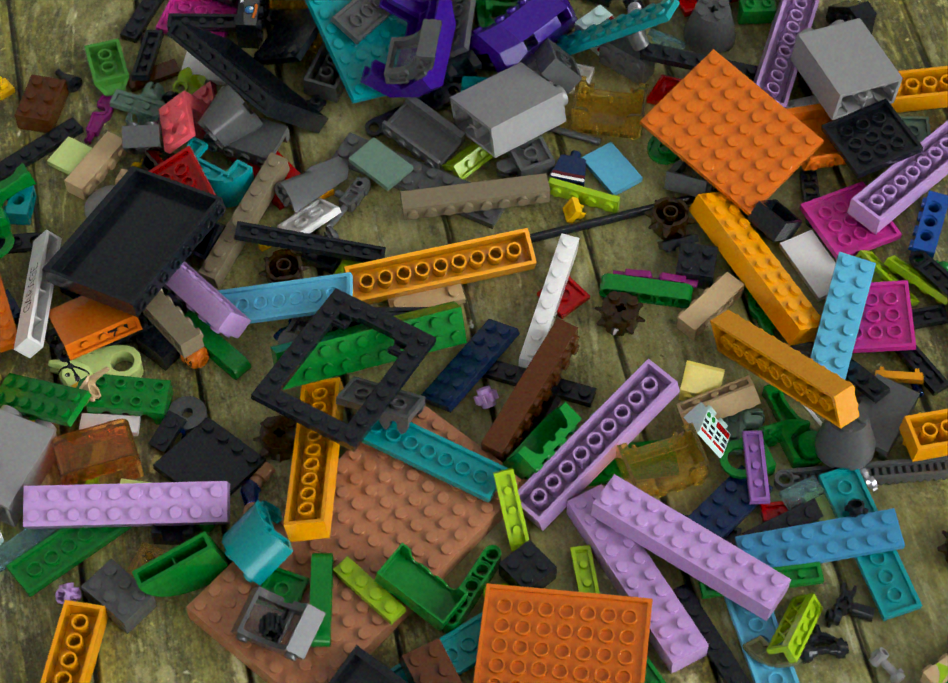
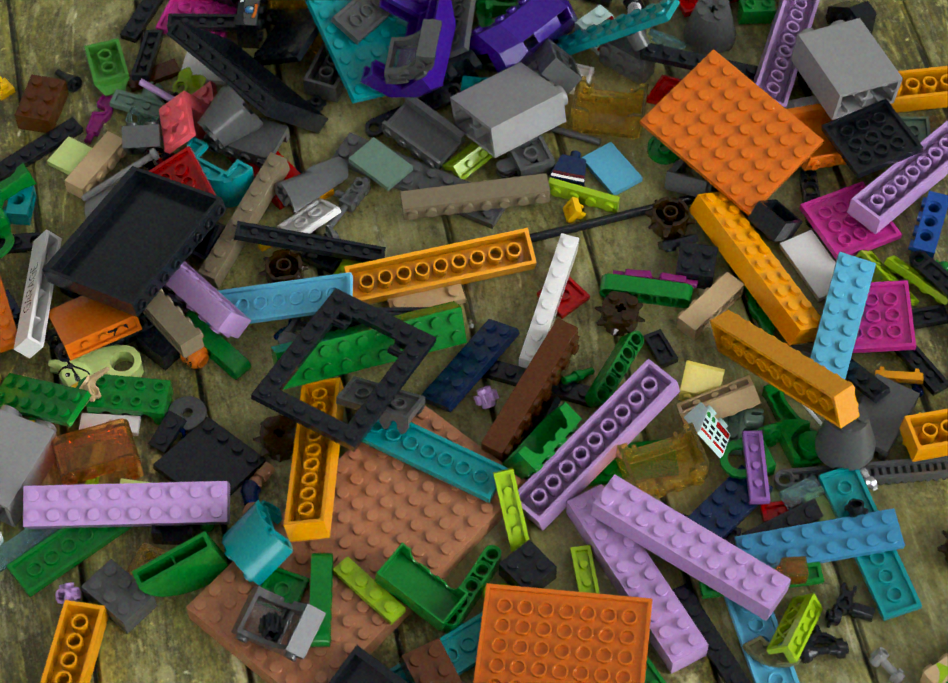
none -> light grey bar [81,147,160,201]
none -> lavender bar [138,79,174,102]
none -> green bar [561,367,595,384]
none -> green beam [585,330,644,408]
none -> black plate [643,329,678,369]
none -> clear orange brick [776,556,809,585]

